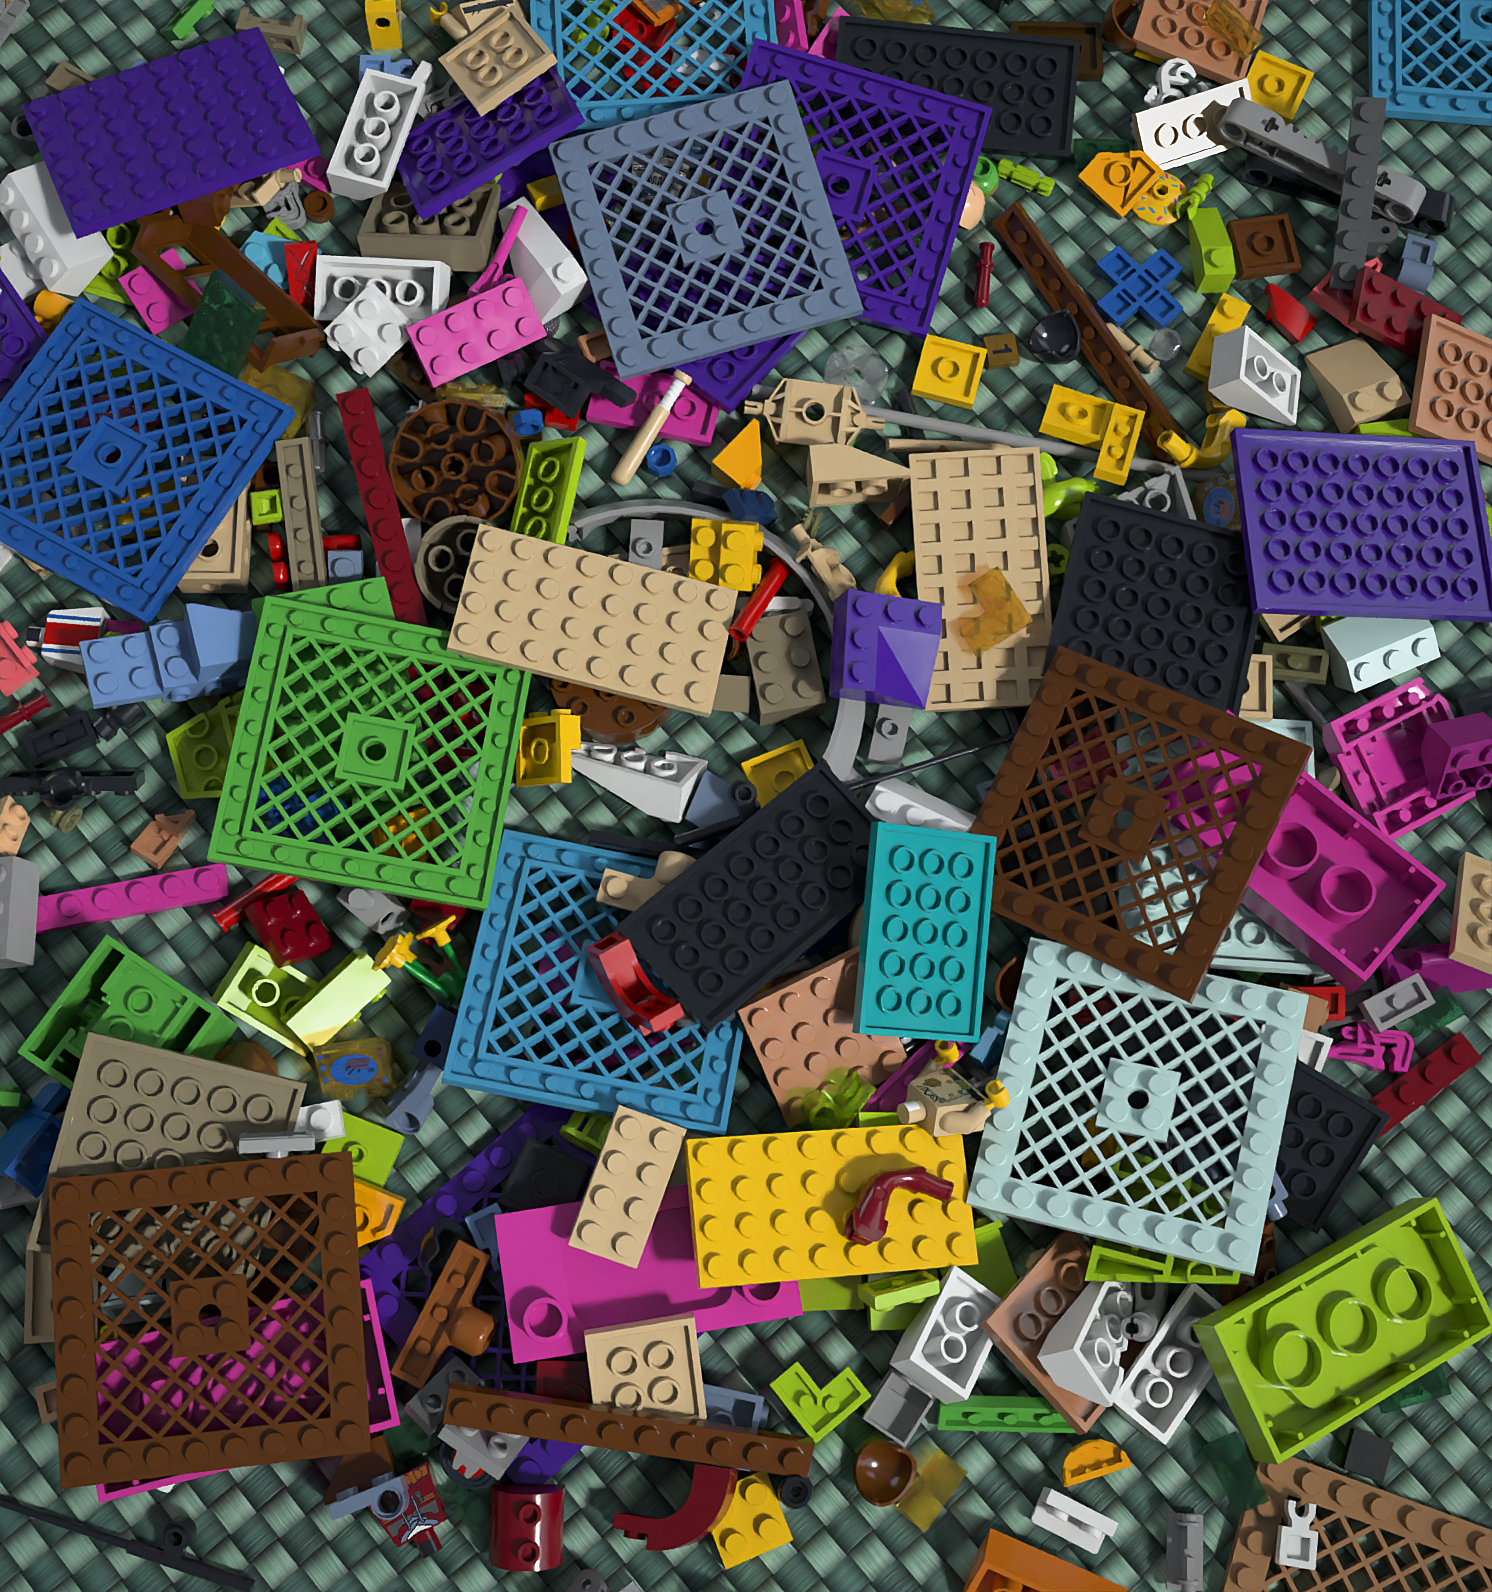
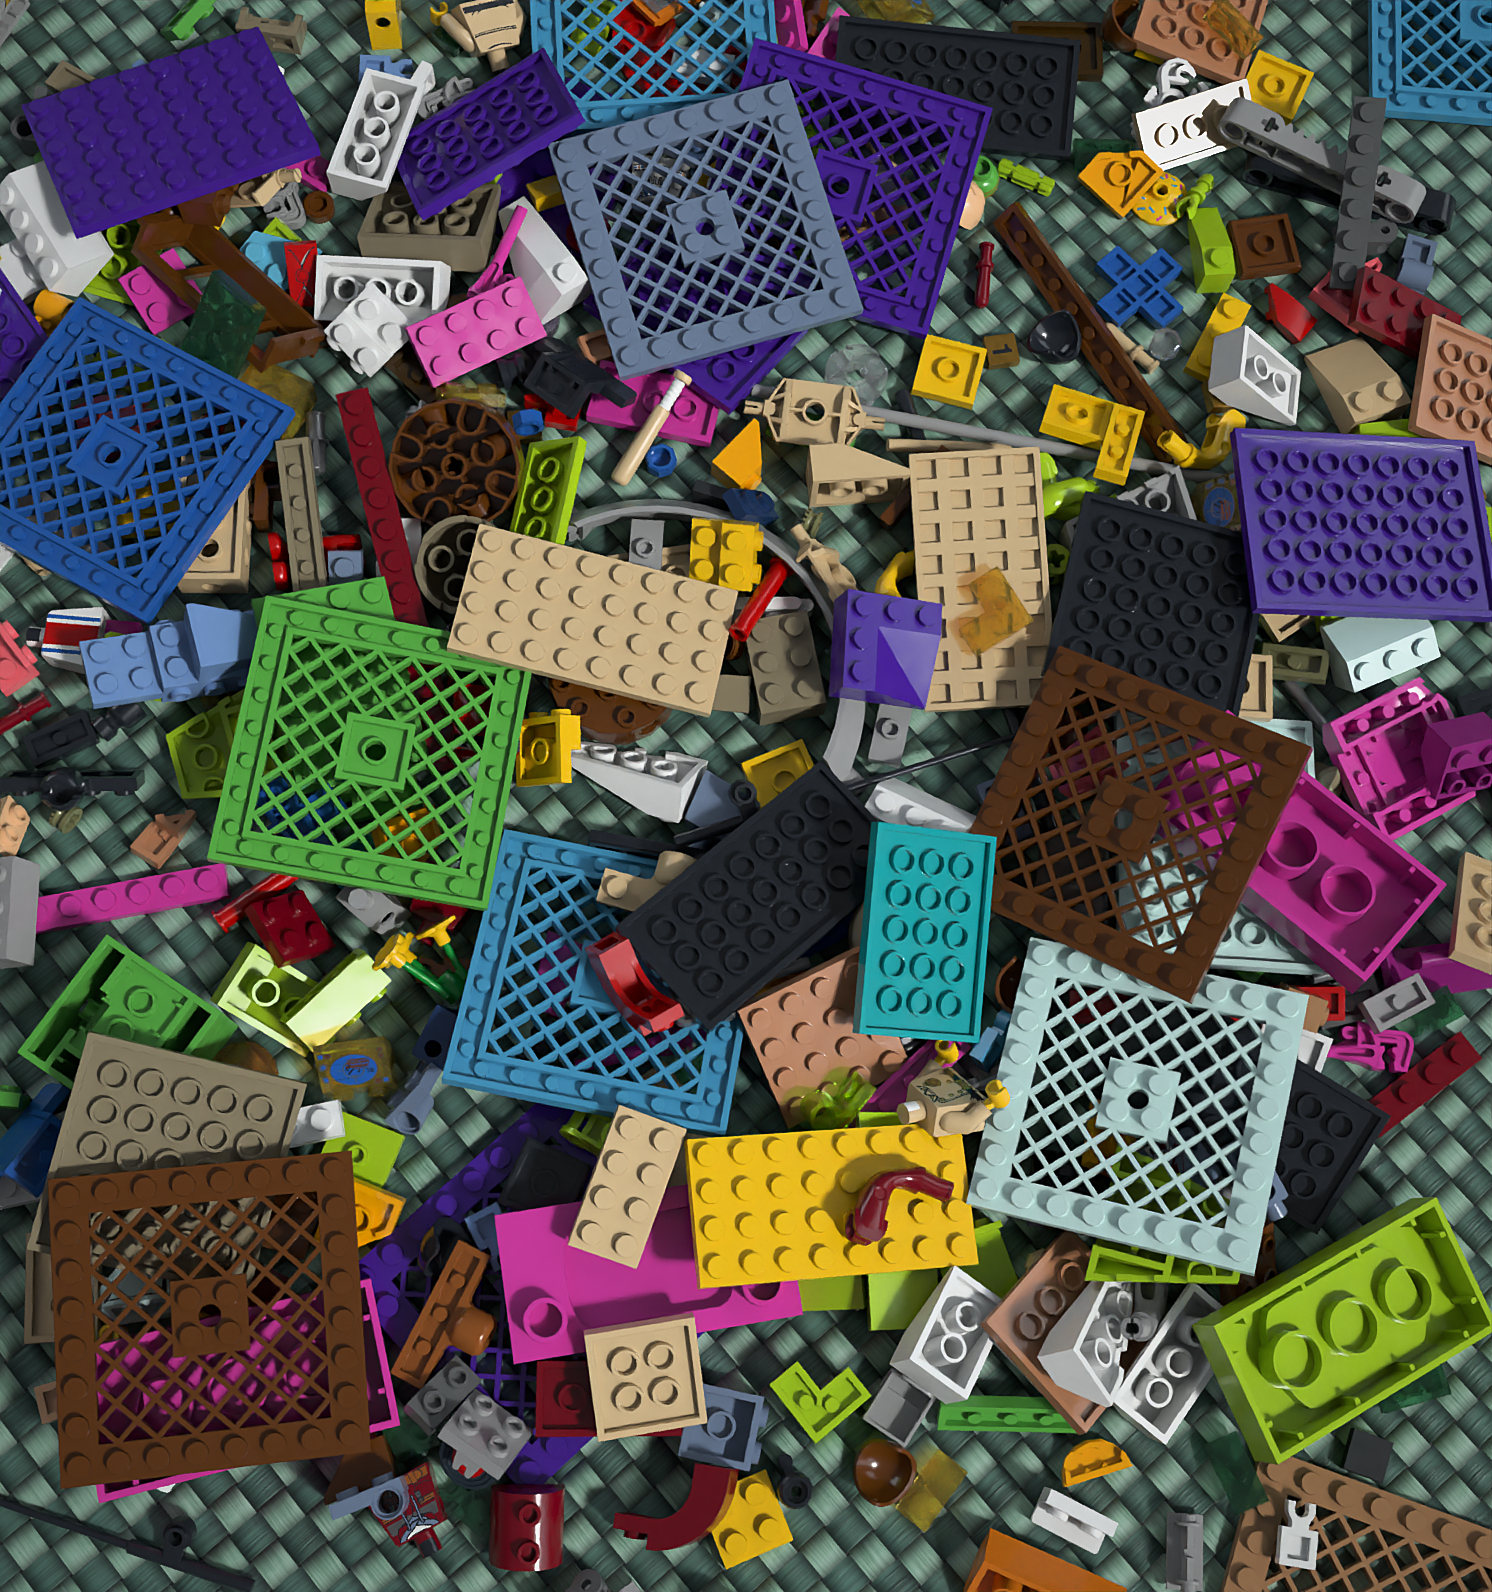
light grey plate [239,1130,315,1158] -> none
lime slope [250,488,285,525] -> none
tan plate [438,5,558,117] -> none
reddish brown plate [442,1382,815,1478] -> none
lime plate [858,1270,940,1312] -> none

